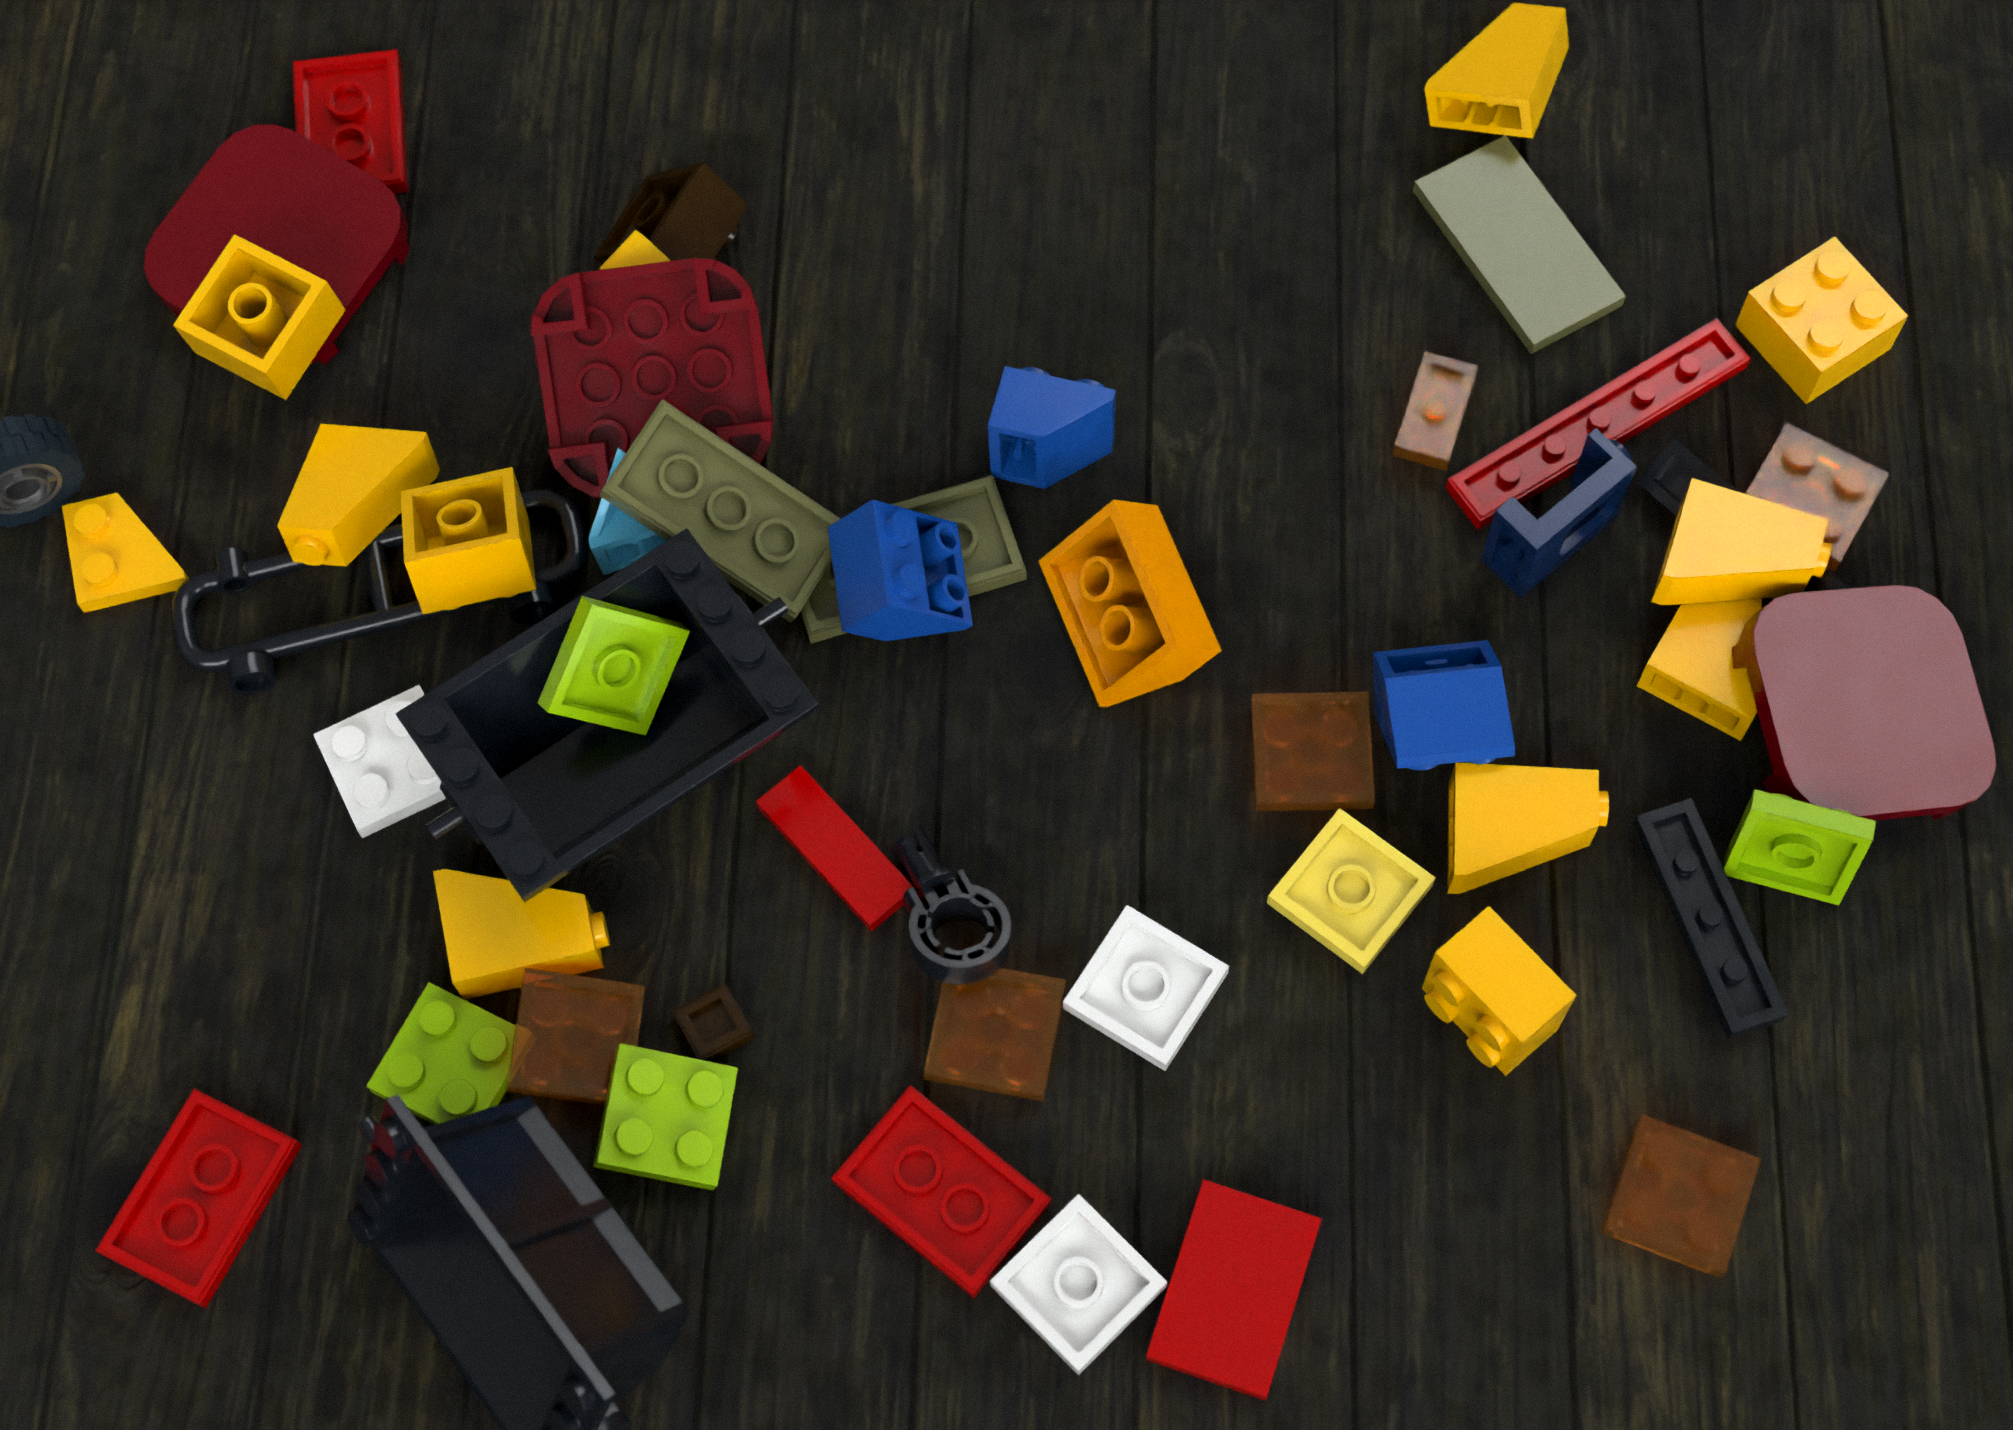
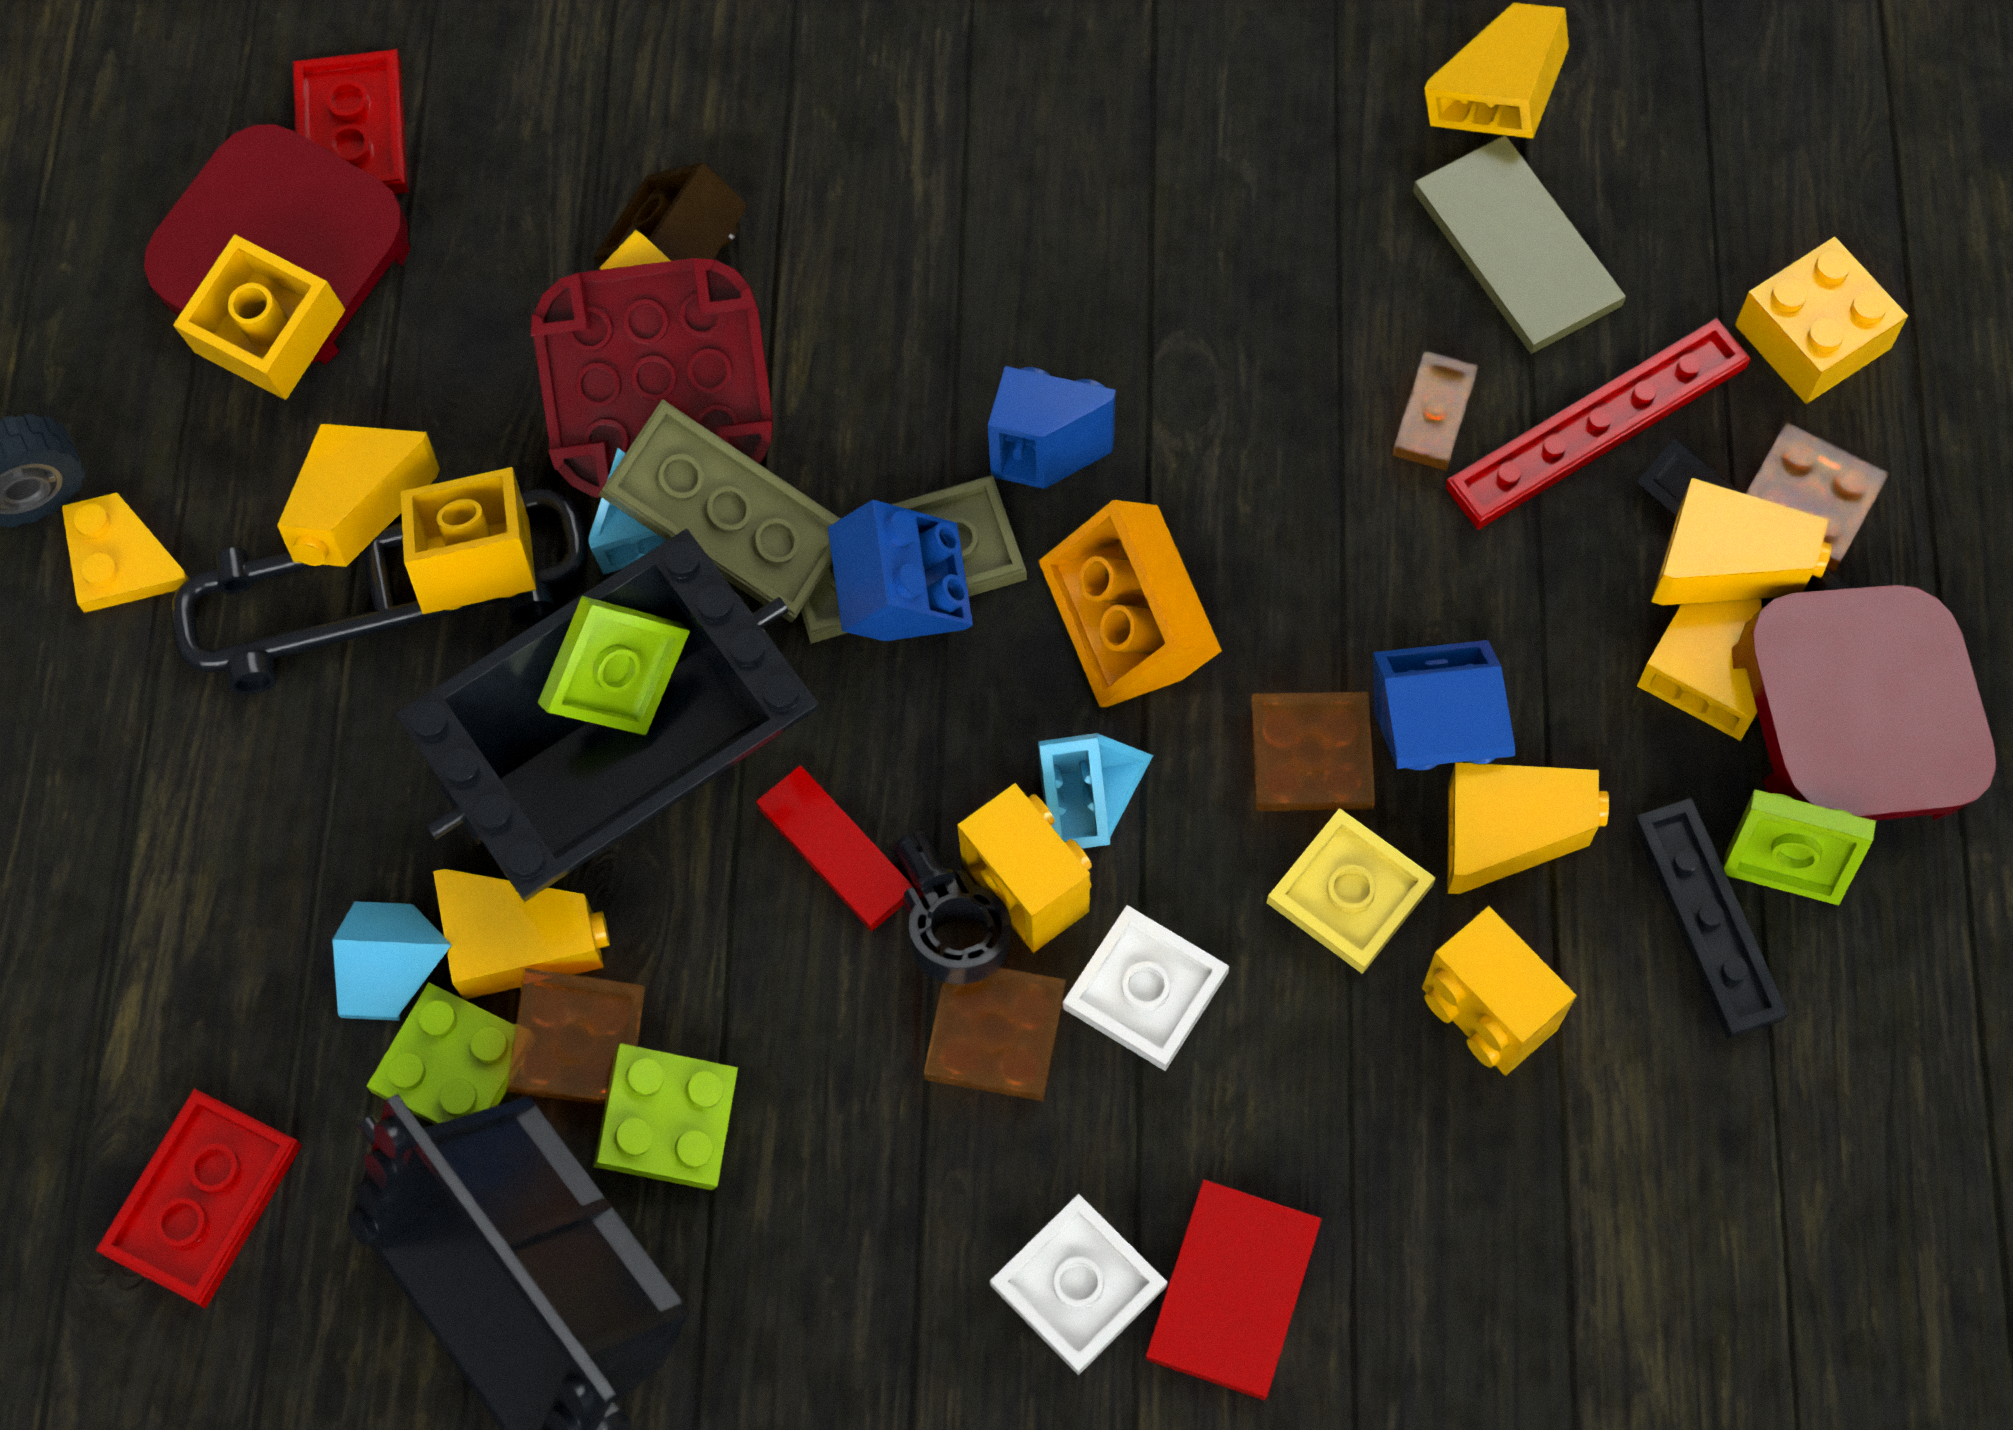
white plate [313,685,446,838] -> none
dark brown tile [672,983,755,1062] -> none
red tile [831,1085,1052,1299] -> none
dark blue window [1481,428,1637,598] -> none
clear orange plate [1601,1114,1761,1278] -> none
none -> medium azure slope [332,901,452,1021]
none -> yellow brick [957,783,1092,953]
none -> medium azure slope [1038,733,1154,849]

